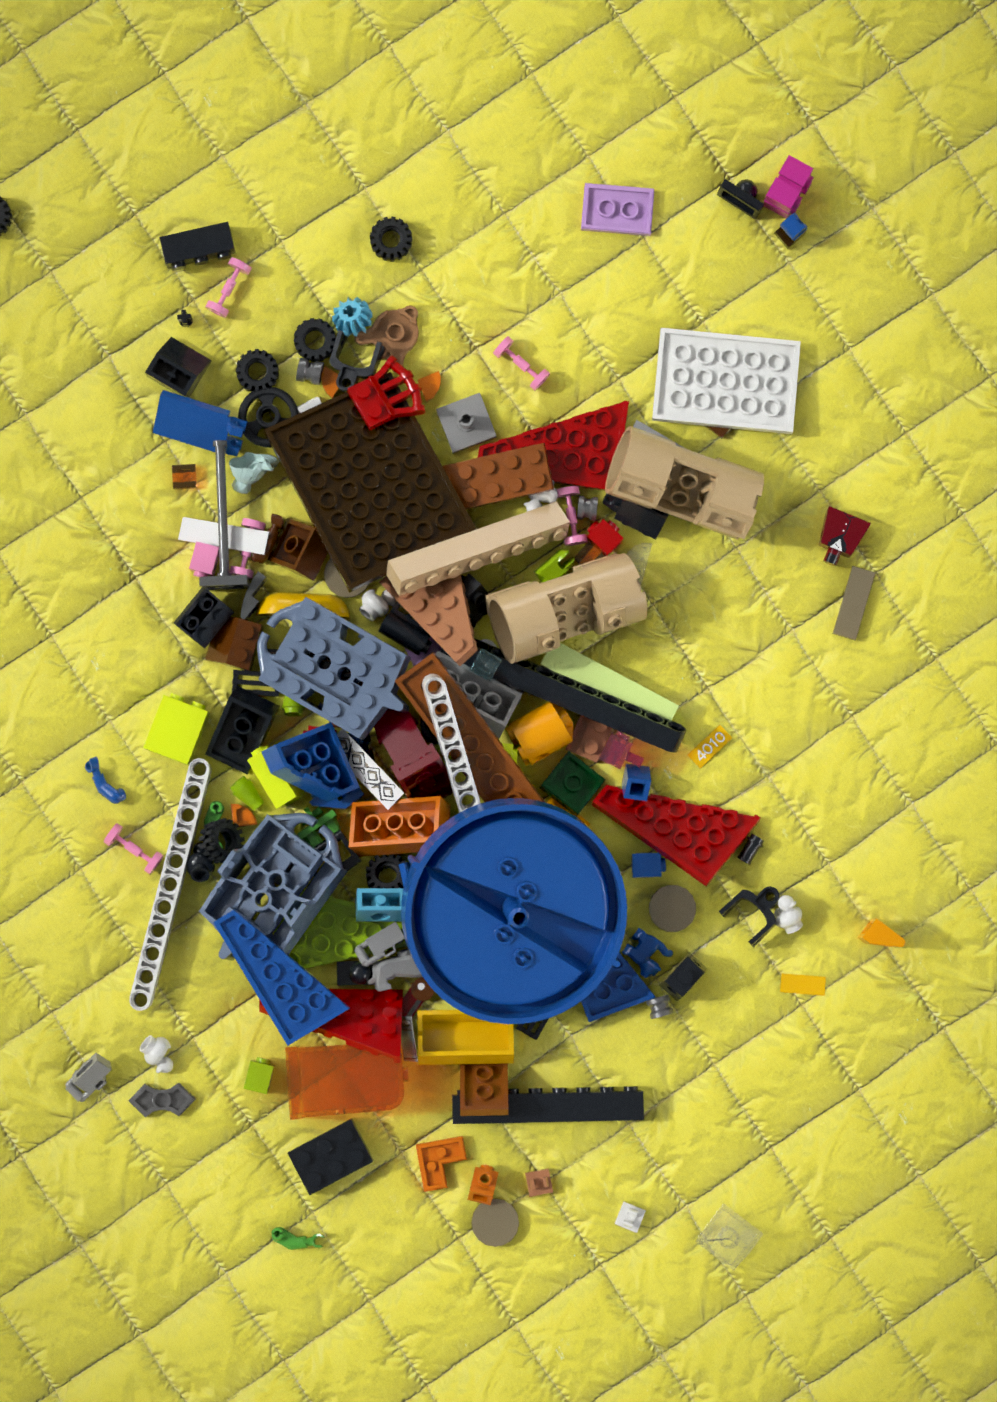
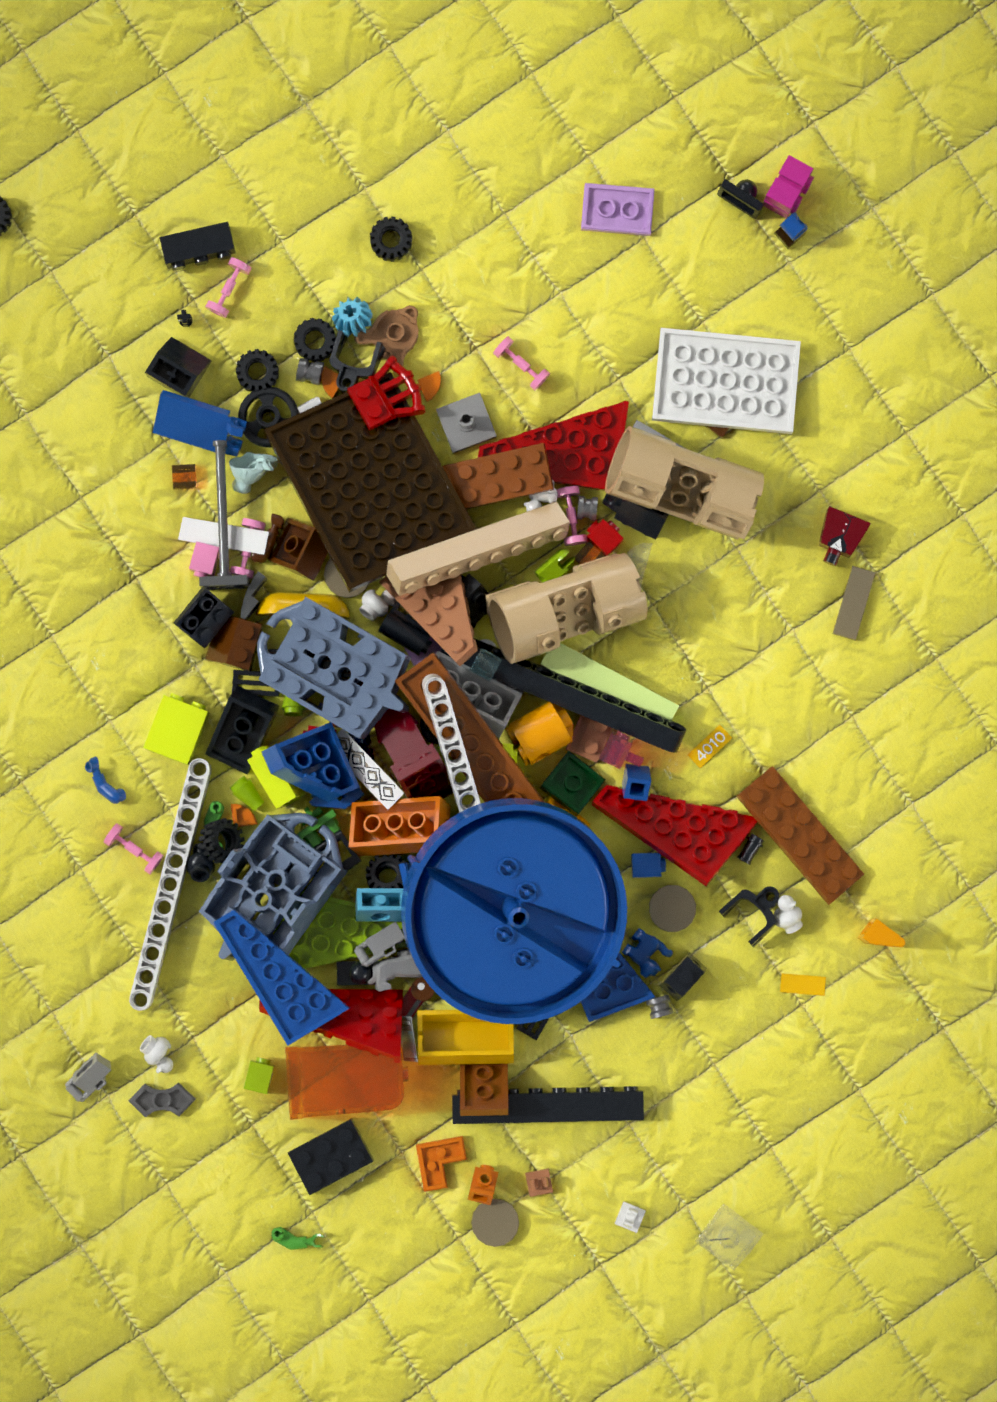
none -> dark orange plate [736,766,864,905]

